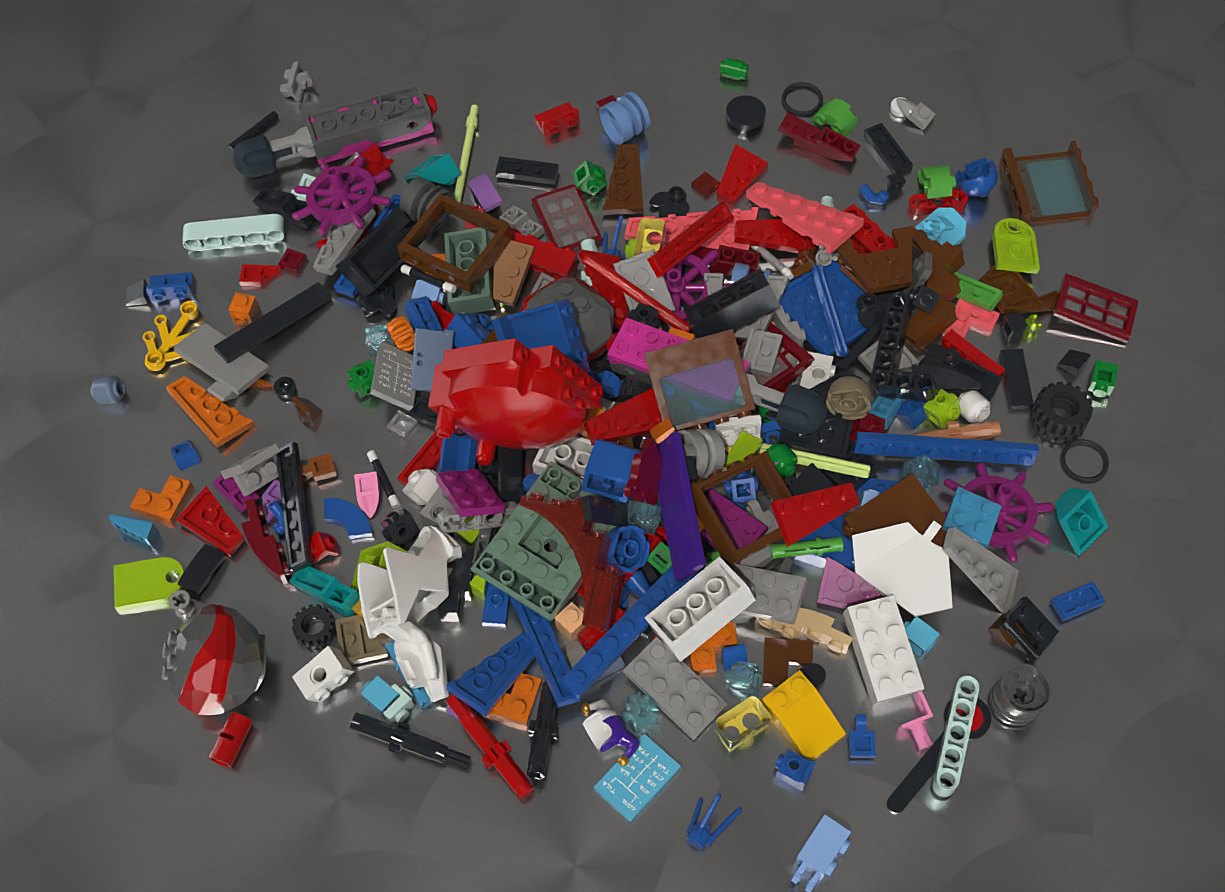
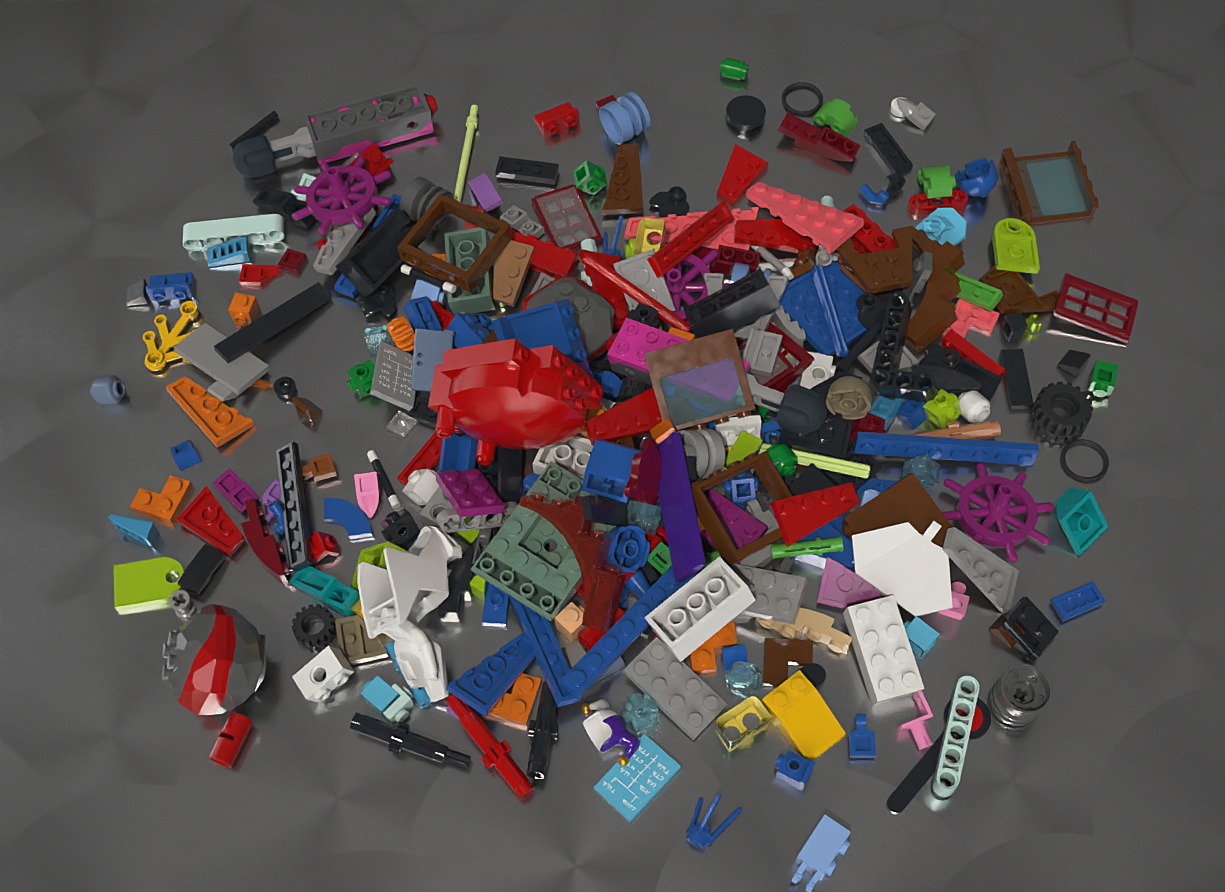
light grey bracket [220,443,280,496] -> none
light grey hips [280,61,313,102] -> none
teal slope [403,153,461,186] -> none
clear red tile [691,171,720,198] -> none
black bracket [907,285,940,314] -> none
dark azure plate [942,487,1002,548] -> none
none -> dark azure slope [207,237,250,267]
none -> bright pink bracket [939,581,970,620]

